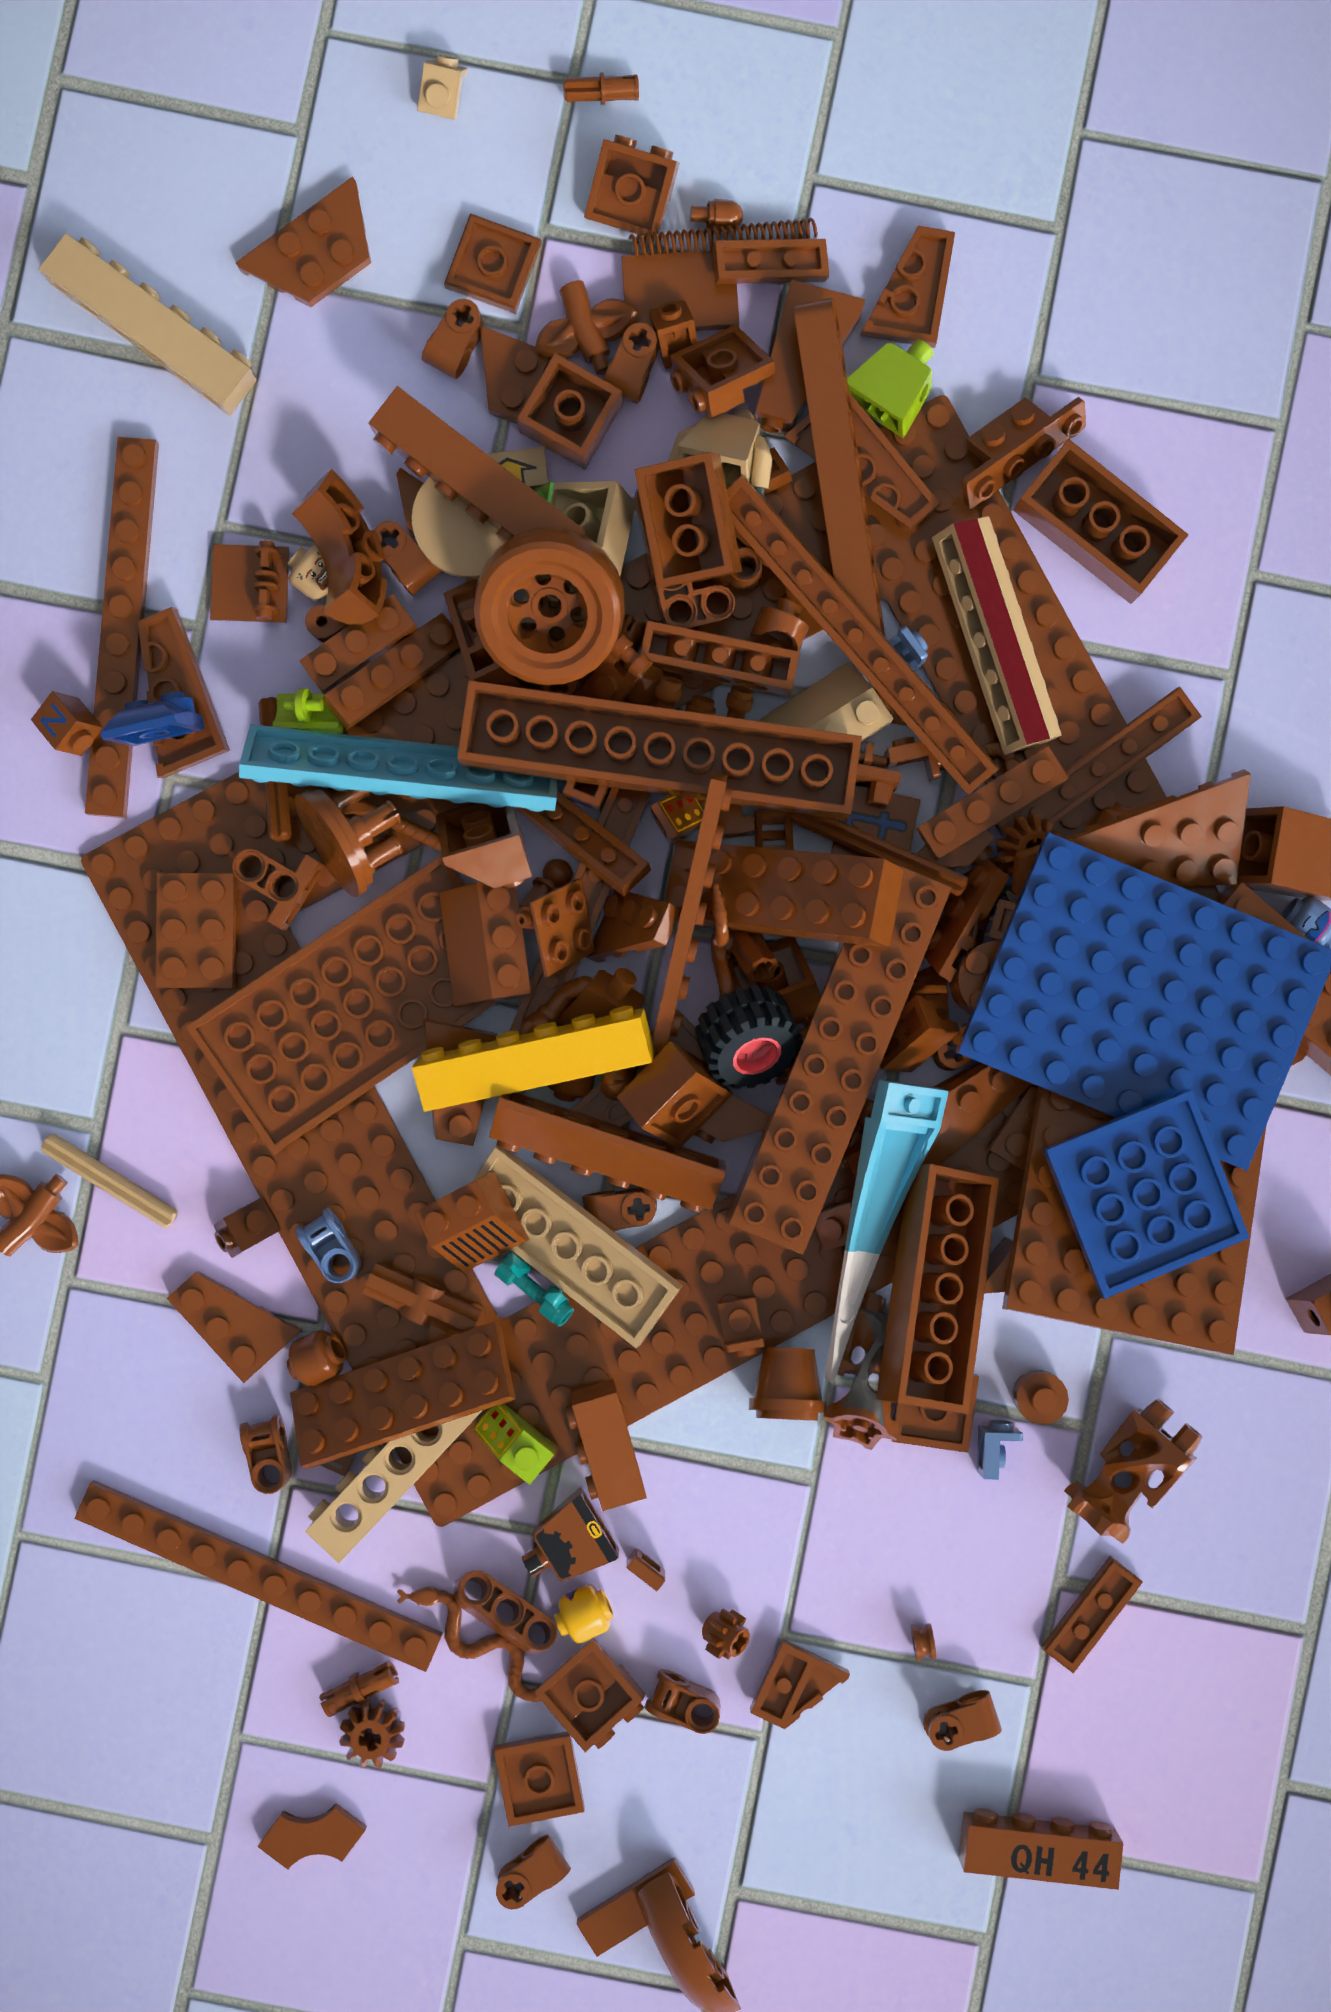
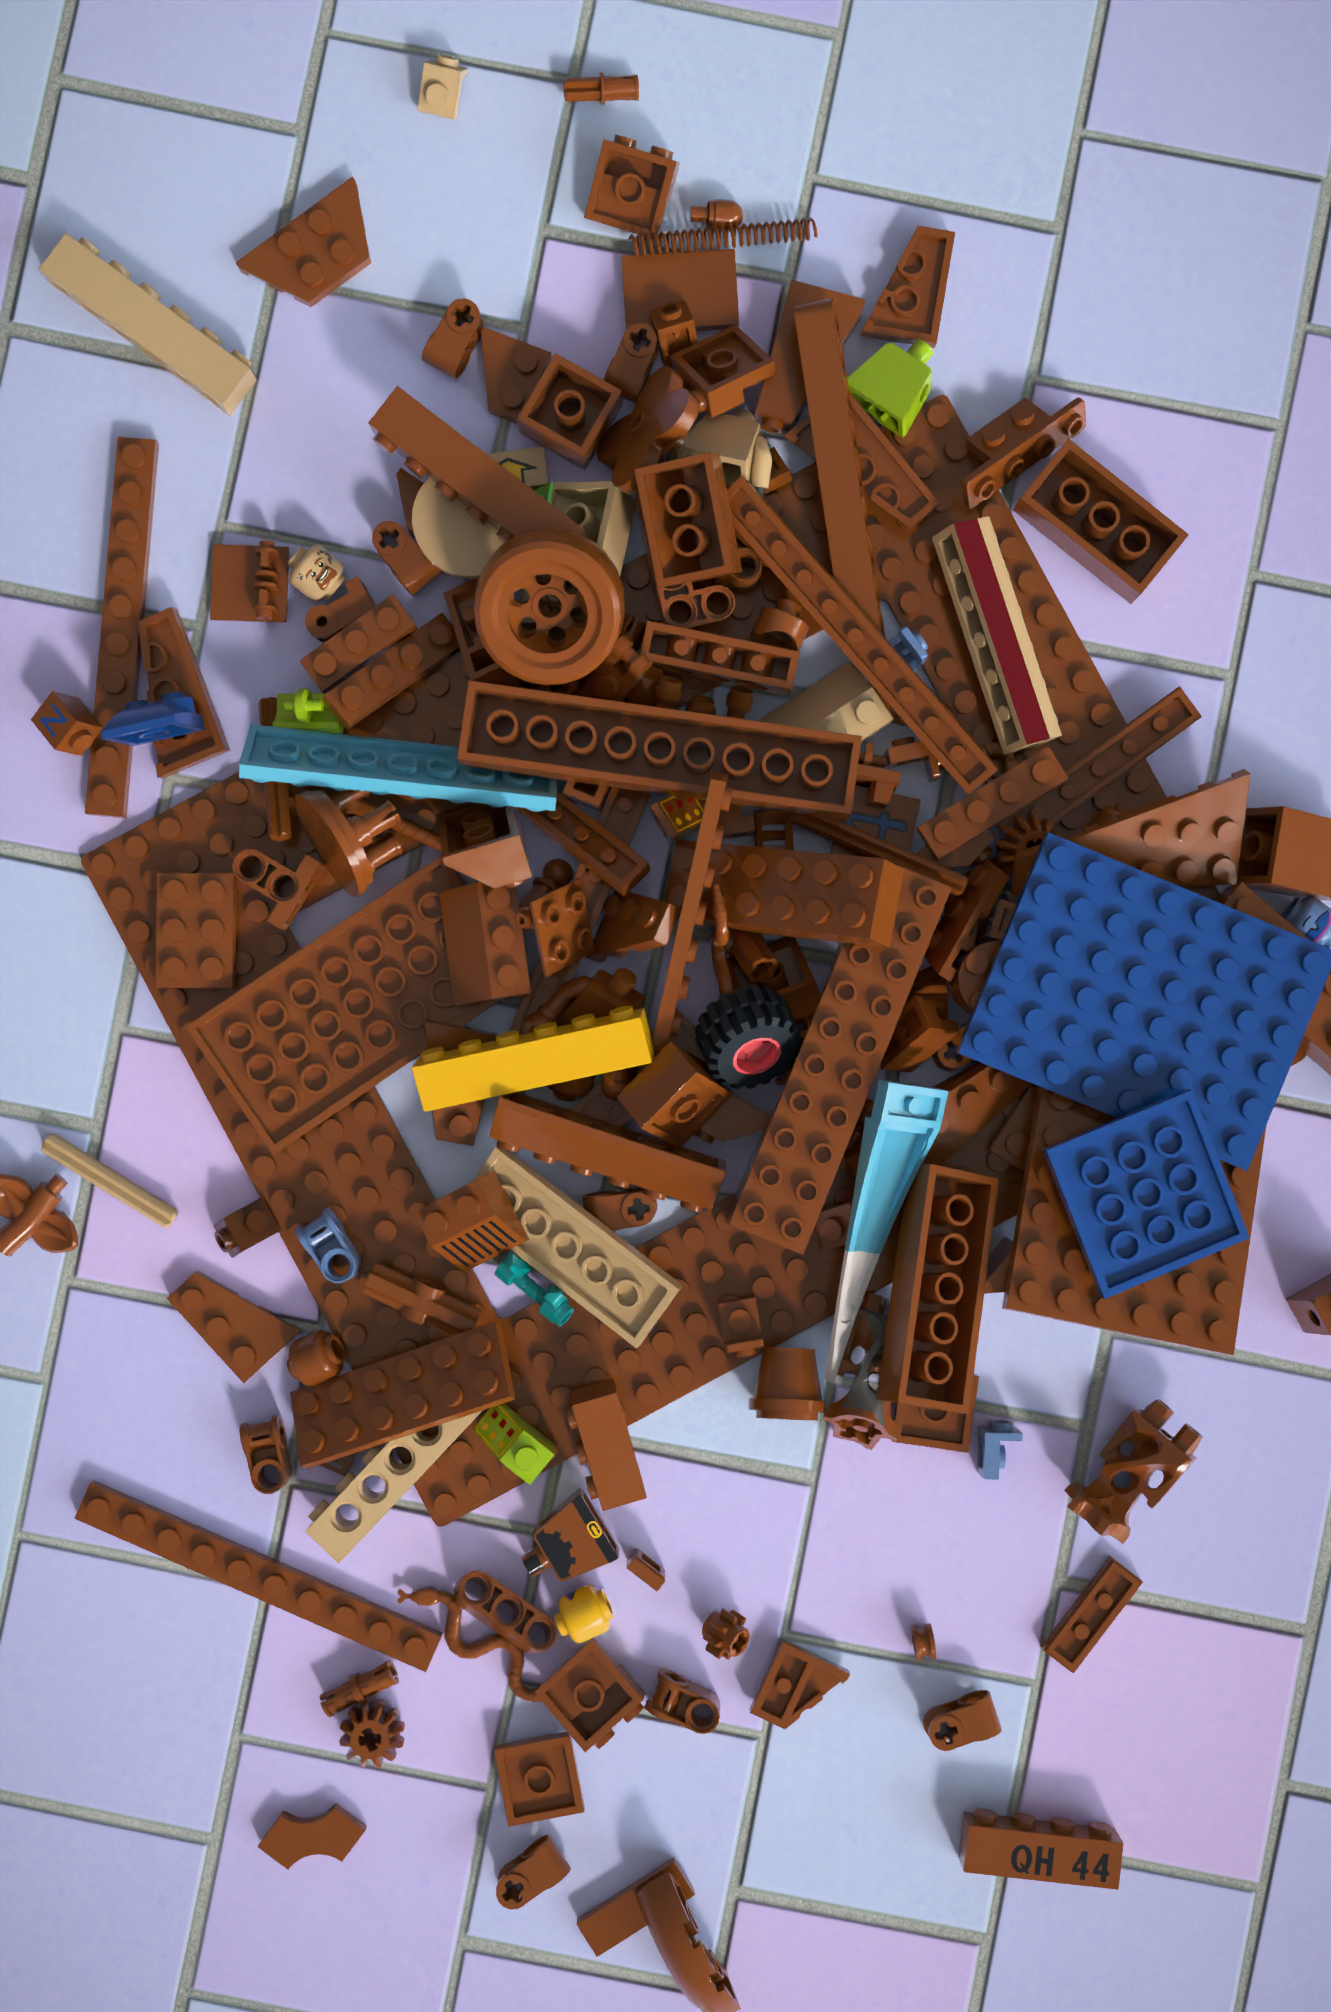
dark orange brick [292,469,387,624] -> none
dark orange tile [444,213,542,314] -> none
dark orange plant [535,280,638,375] -> none
dark orange plate [712,239,829,284] -> none
dark orange piece [1012,1370,1069,1425] -> none
none -> dark orange plant [597,366,700,495]

